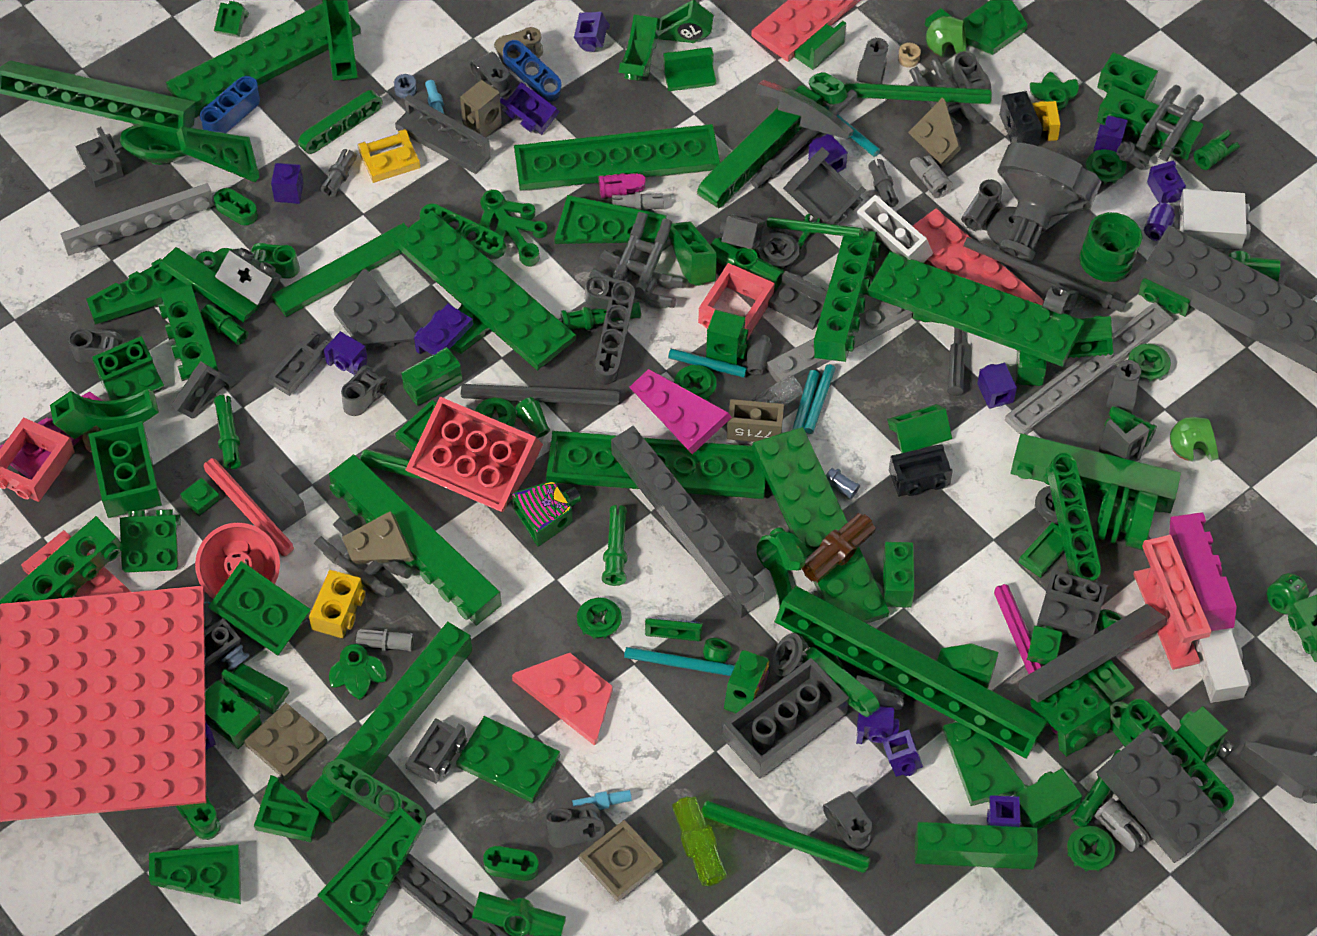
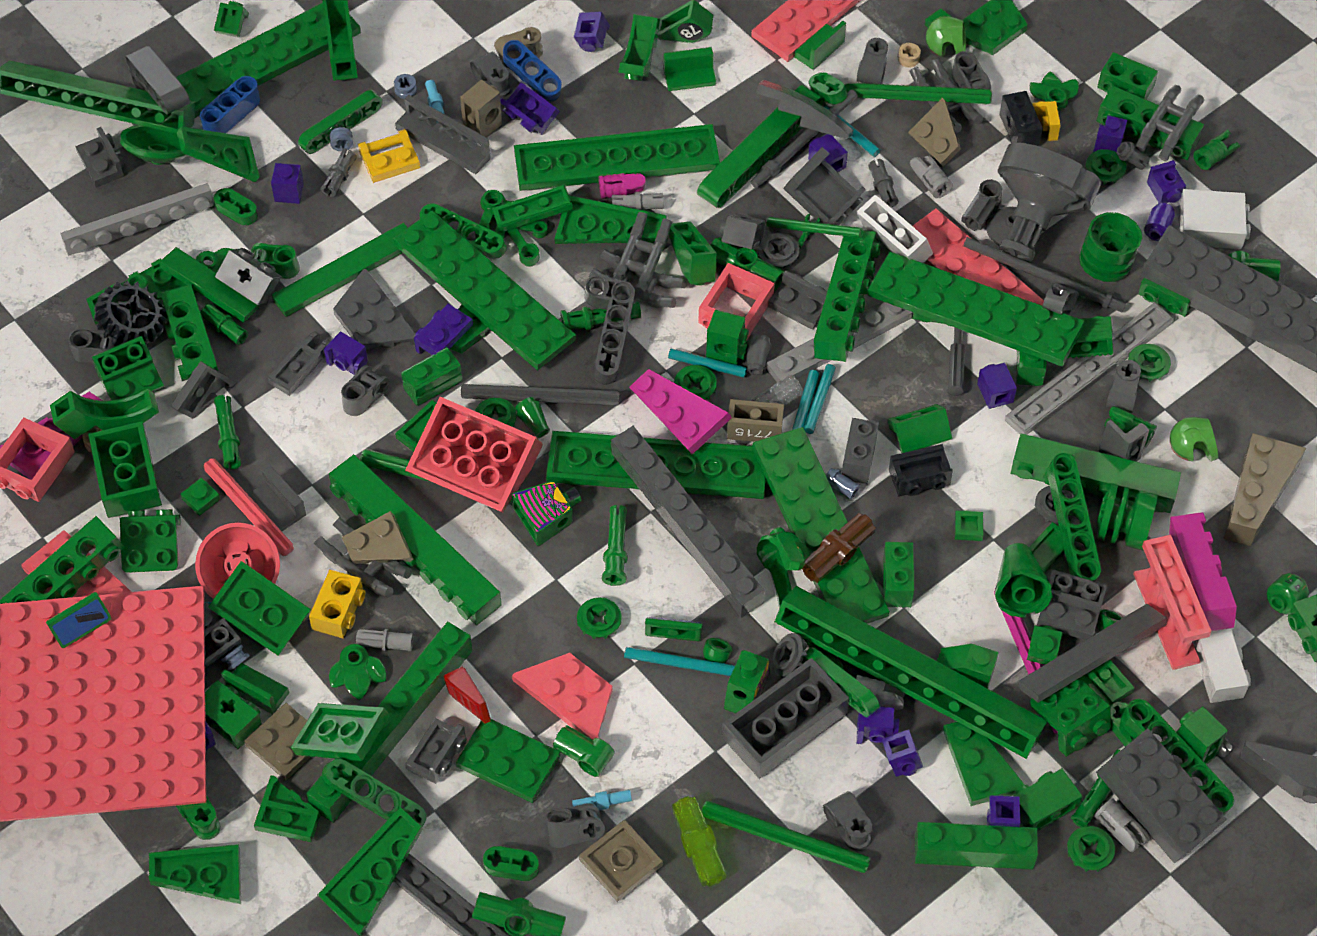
none -> slope [46,592,111,648]
none -> black gear [94,280,167,346]
none -> dark grey beam [125,46,190,115]
none -> green plate [291,703,389,761]
none -> sand blue bush [330,127,353,151]
none -> red slope [444,666,491,724]
none -> green tile [492,184,573,233]
none -> green piece [553,725,615,777]
none -> dark grey brick [842,418,879,484]
none -> green plate [954,511,983,541]
none -> green cone [995,543,1052,618]
none -> dark tan wedge [1224,433,1306,546]

